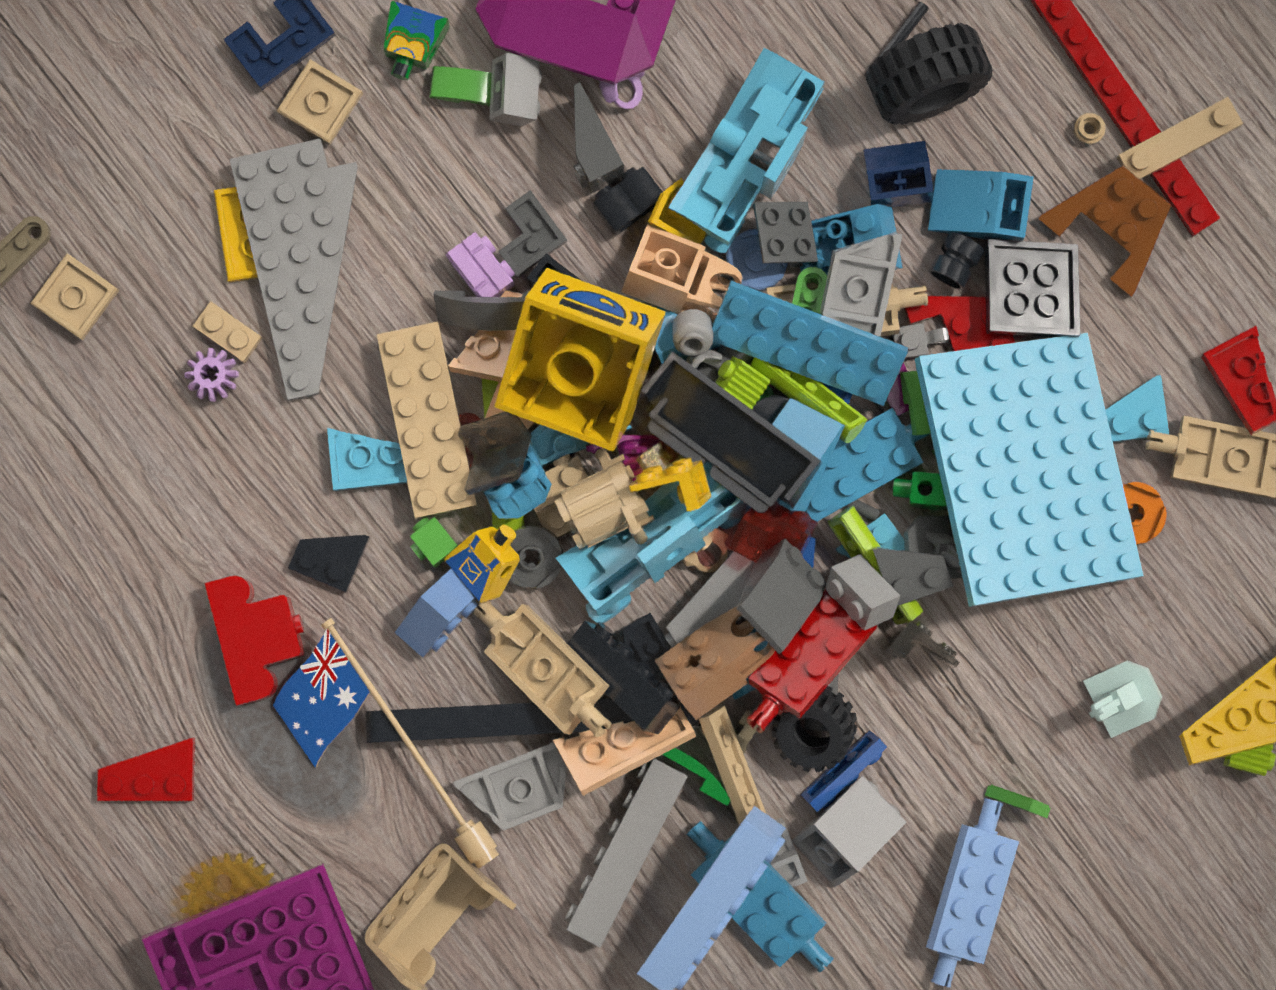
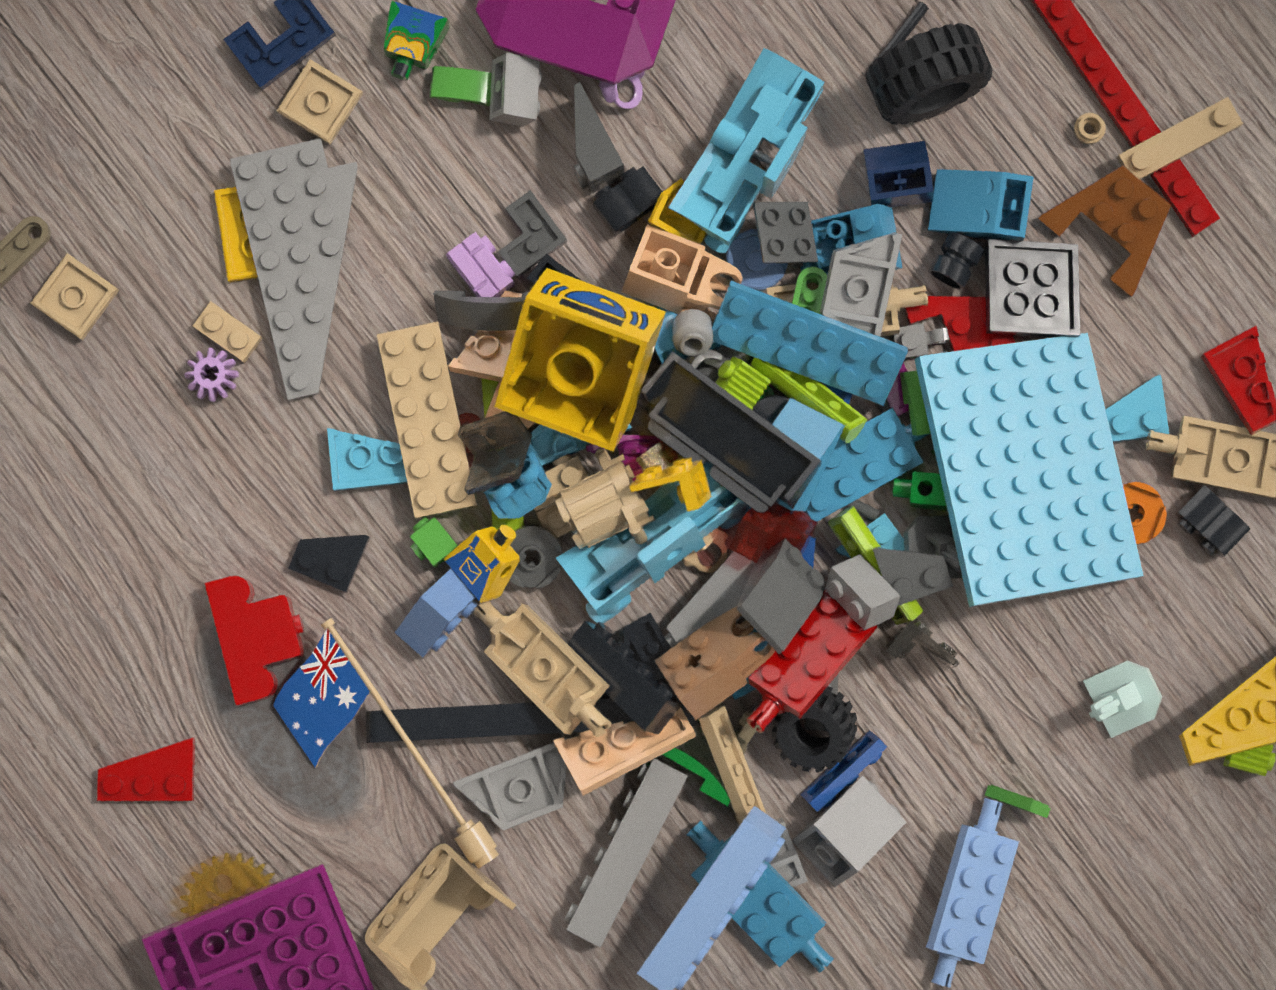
none -> black brick [1175,485,1251,558]

